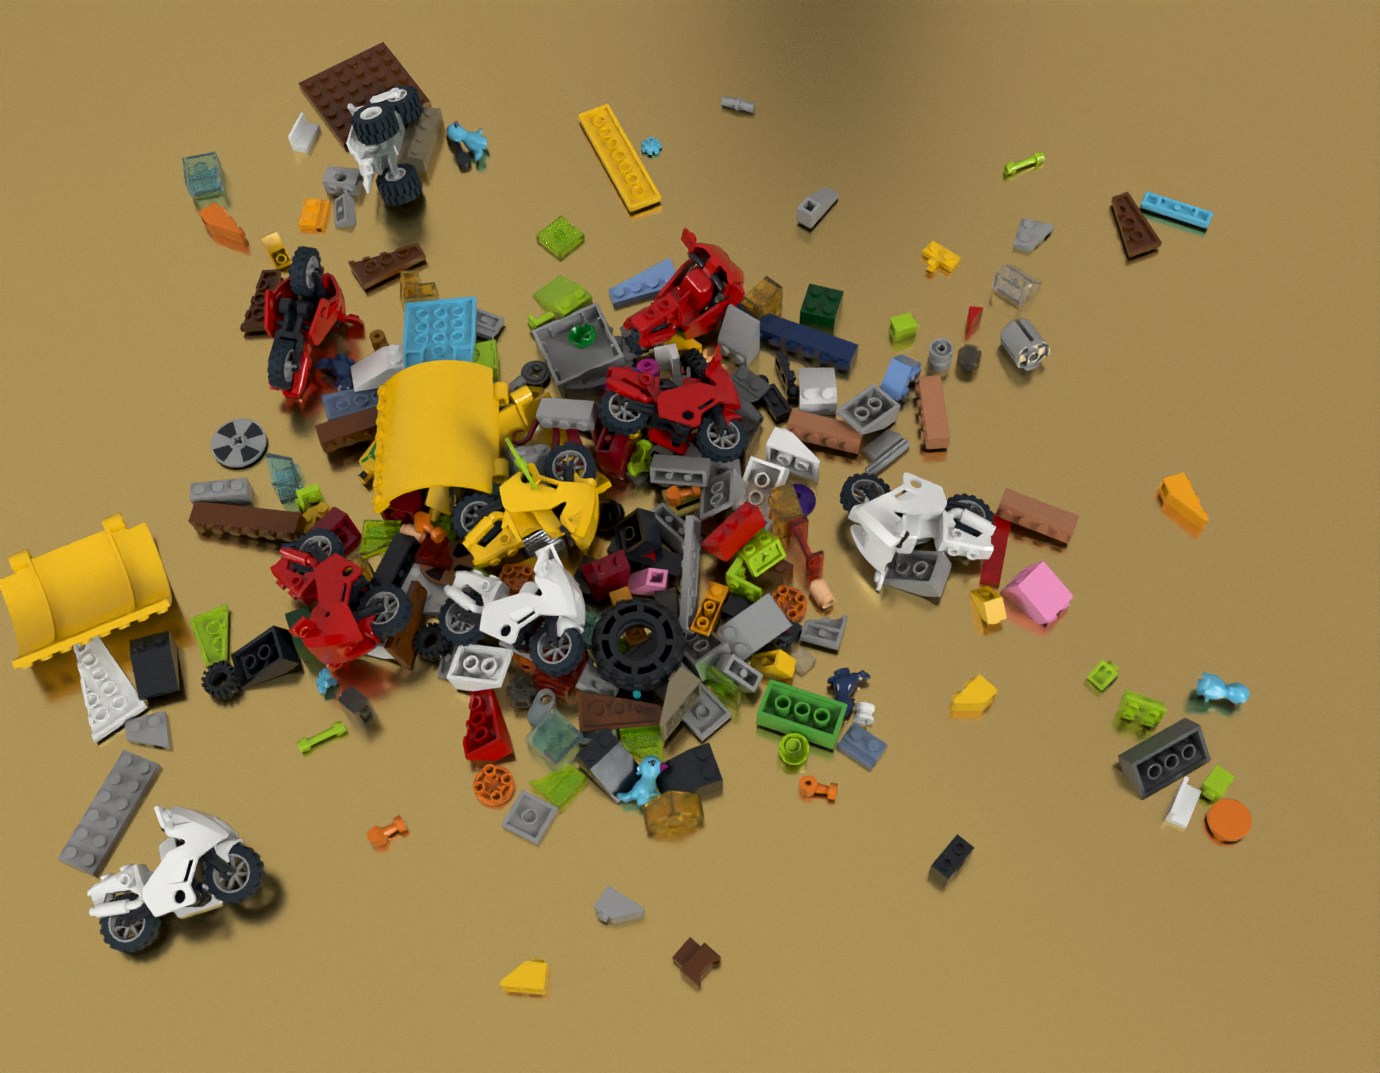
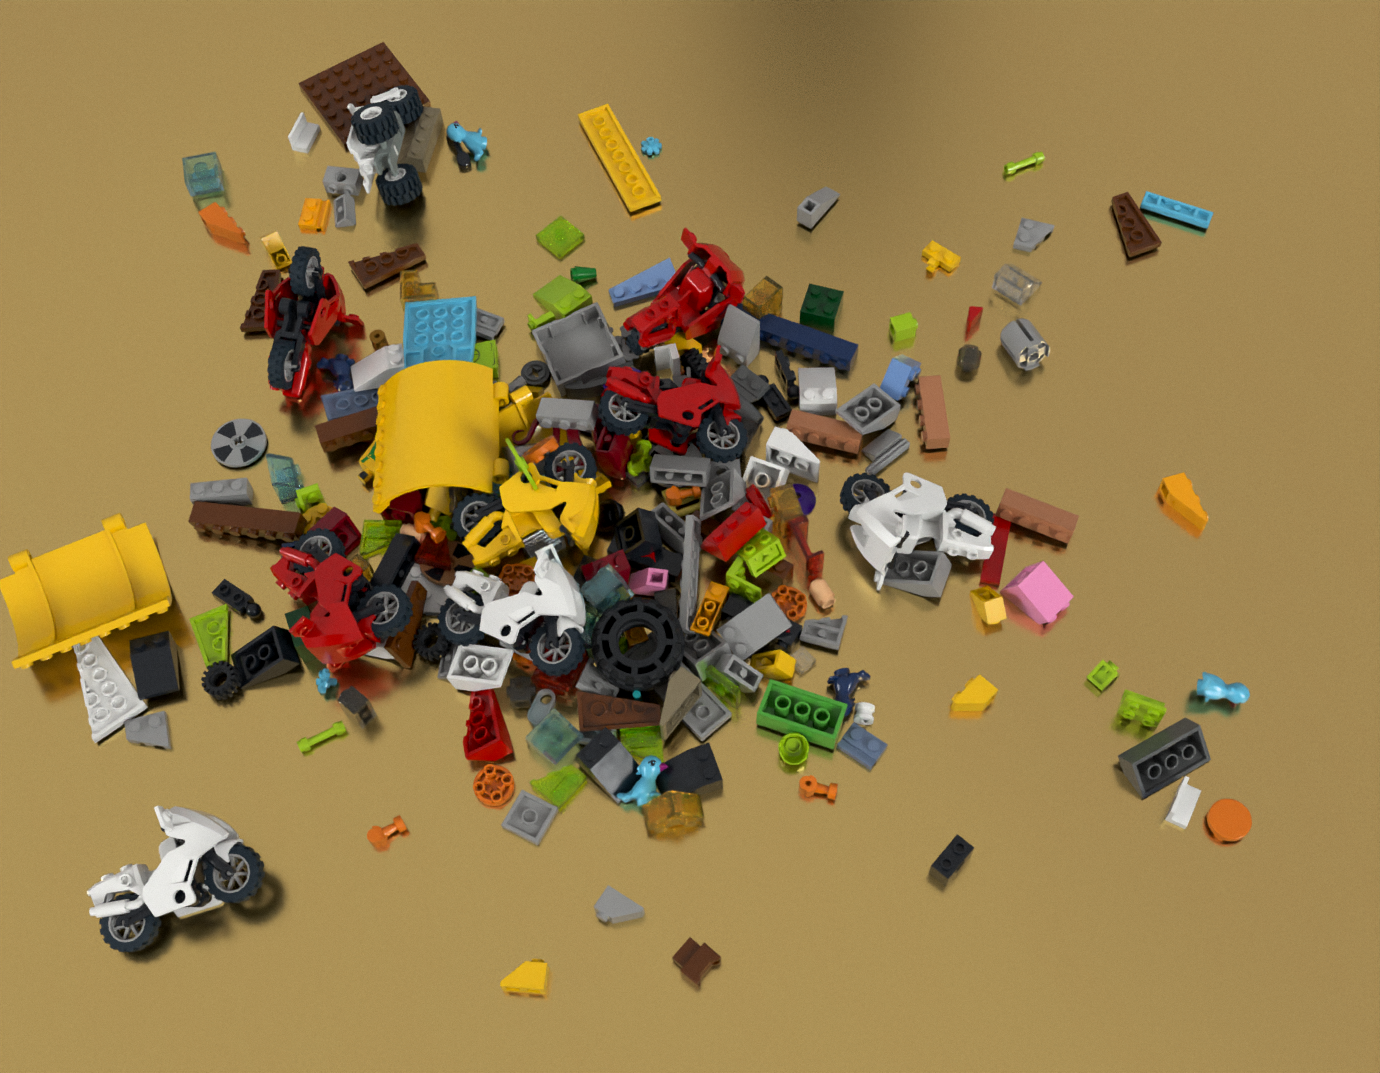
light grey plate [58,750,161,877] -> none
green hair [568,323,597,349] -> none
dark pink head [636,358,660,377] -> none
light grey pin [721,95,756,113] -> none
light grey wheel [927,338,954,372] -> none
lime brick [1199,764,1235,802] -> none
none -> black plate [212,579,262,618]
none -> orange tile [522,435,559,464]
none -> green cone [570,266,597,283]
none -> clear light blue brick [579,563,634,616]
none -> red plate [745,484,772,518]

